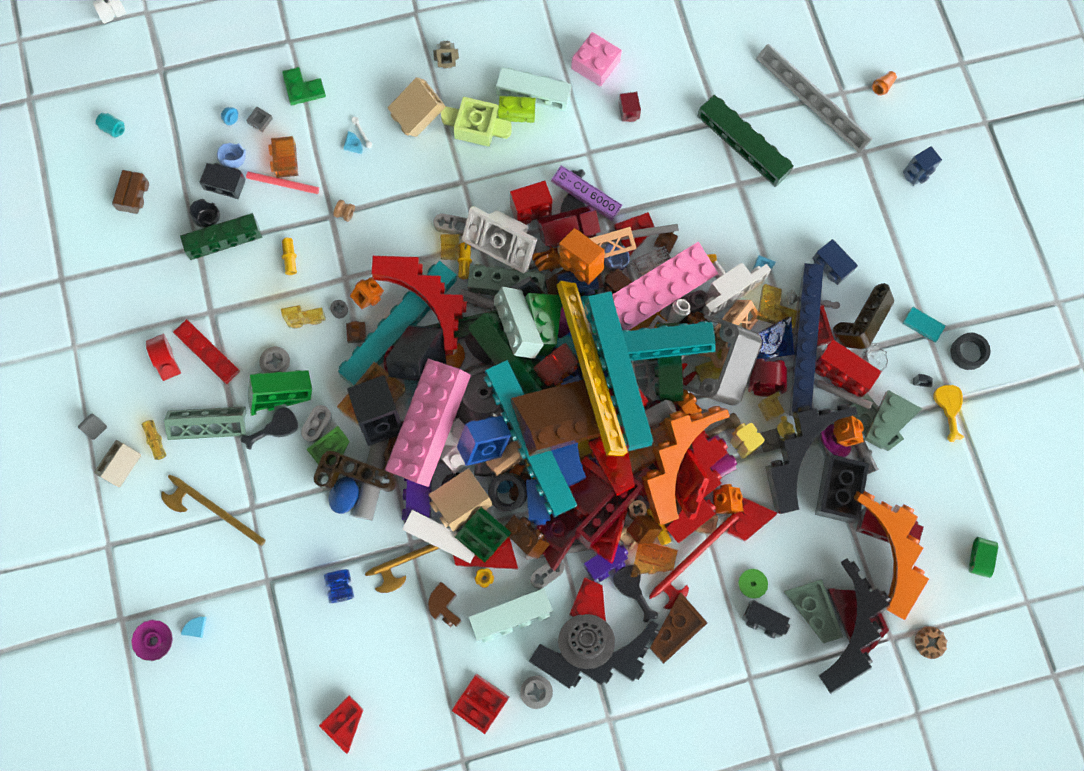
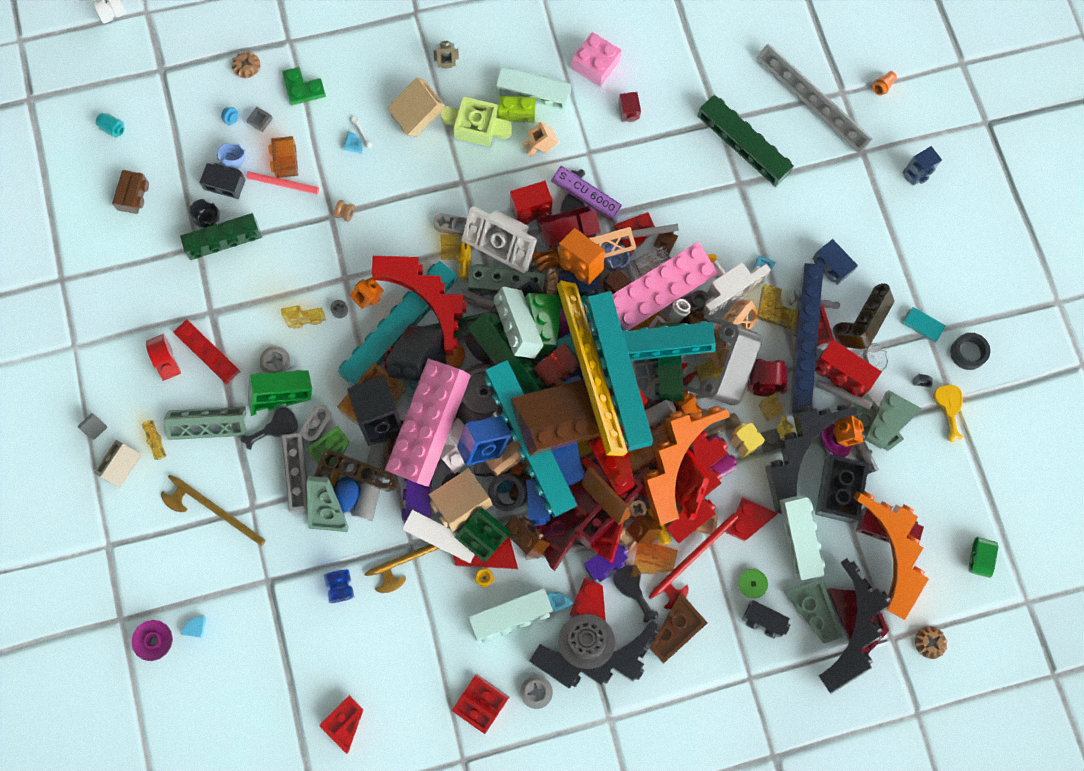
yellow axle [281,237,297,275] -> none
reddish brown tile [346,321,367,343] -> none
reddish brown brick [428,582,462,627] -> none
light grey beam [530,561,564,589] -> none
orange brick [713,484,743,514] -> none
clear blue wing [757,316,794,360] -> none
none -> medium nougat gear [231,51,261,78]
none -> light grey brick [281,433,308,513]
none -> sand green wing [307,476,349,532]
none -> light nougat brick [522,122,559,156]
none -> medium nougat gear [545,268,558,295]
none -> medium azure tile [547,592,573,613]
none -> dark orange slope [582,467,630,525]
none -> light aqua brick [779,495,825,581]

